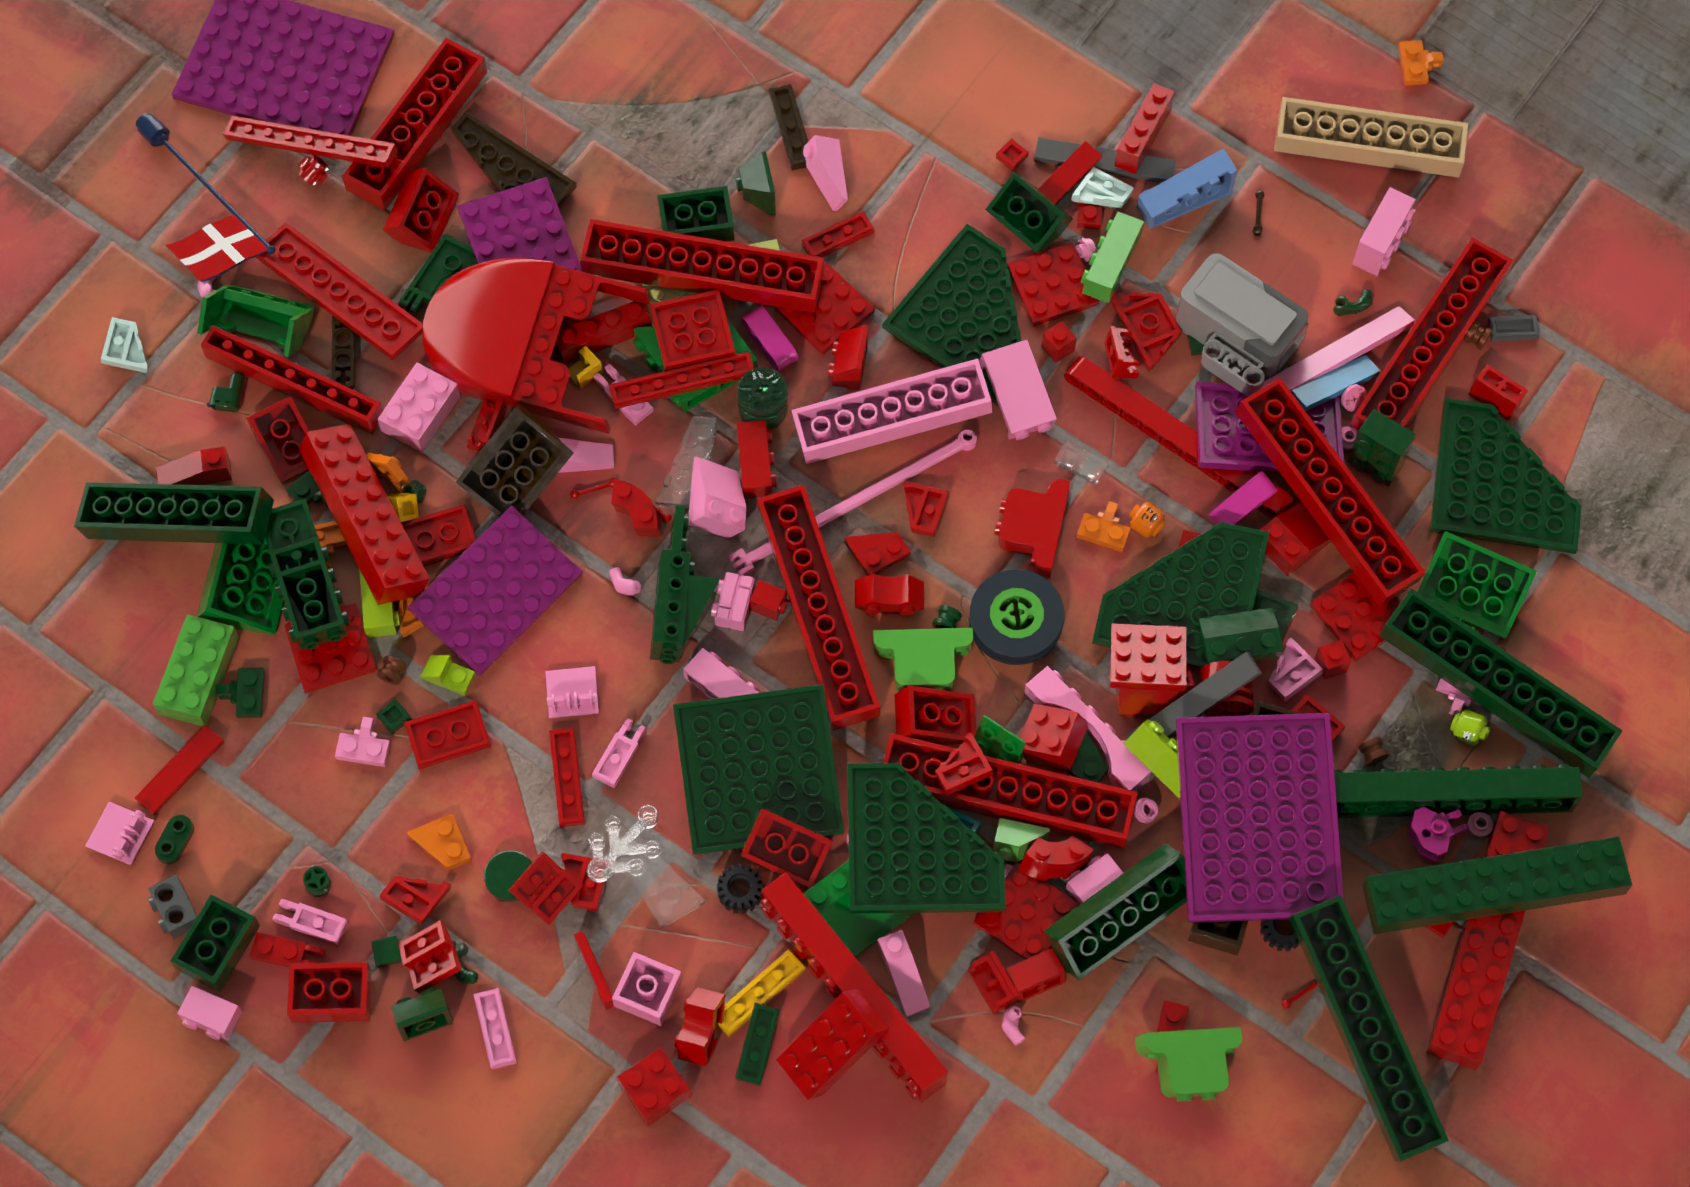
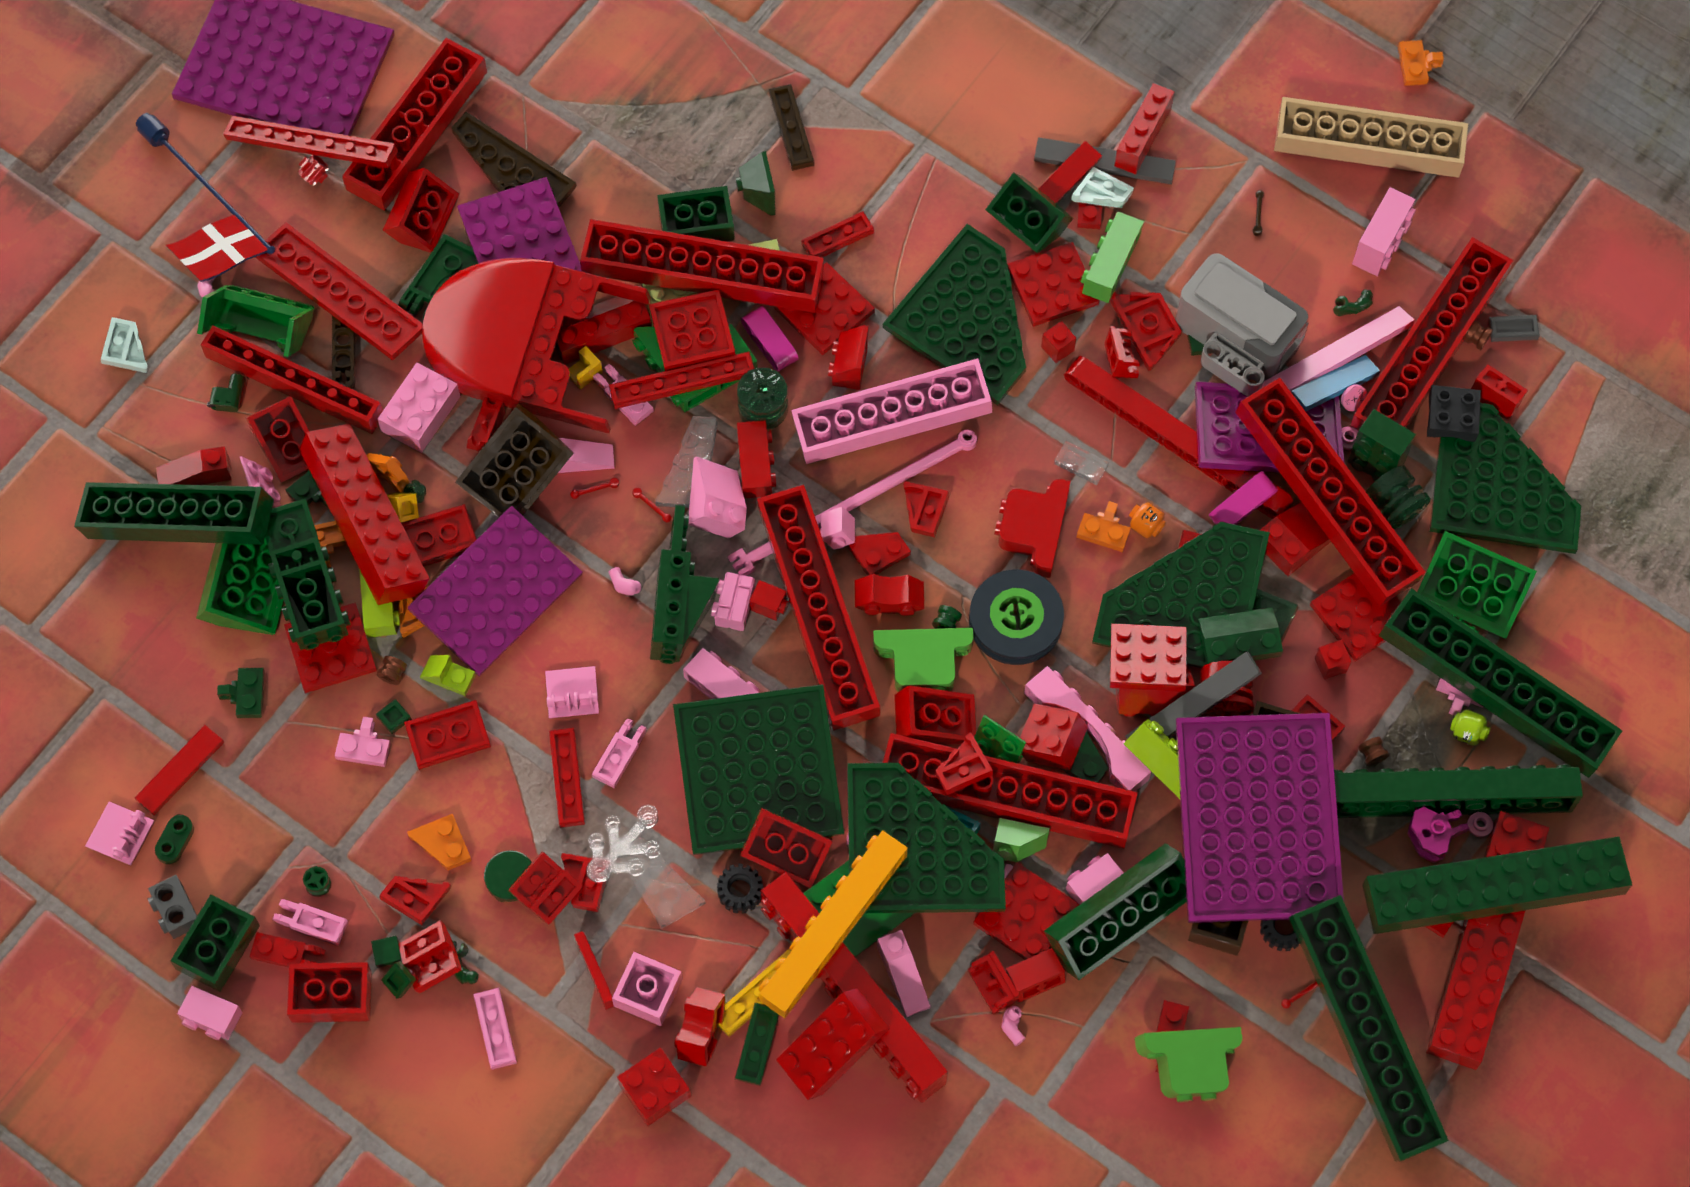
bright green brick [153,614,239,726] -> none
dark green slope [391,988,453,1041] -> none
red brick [611,480,662,537] -> none
bright pink slope [803,135,848,211] -> none
bright pink panel [979,340,1057,440] -> none
red plate [996,138,1029,171] -> none
red brick [1018,836,1094,881] -> none
bright pink plate [1076,238,1097,261] -> none
bright pink plate [1134,798,1158,823] -> none
medium blue wedge [1137,148,1237,229] -> none
bright pink wing [1268,638,1323,702] -> none
none -> bright pink hinge [240,456,281,508]
none -> dark green tile [381,961,416,999]
none -> light orange brick [758,830,908,1018]
none -> bright pink brick [820,507,855,550]
none -> clear green wheel [1366,465,1431,529]
none -> black brick [1427,385,1481,442]

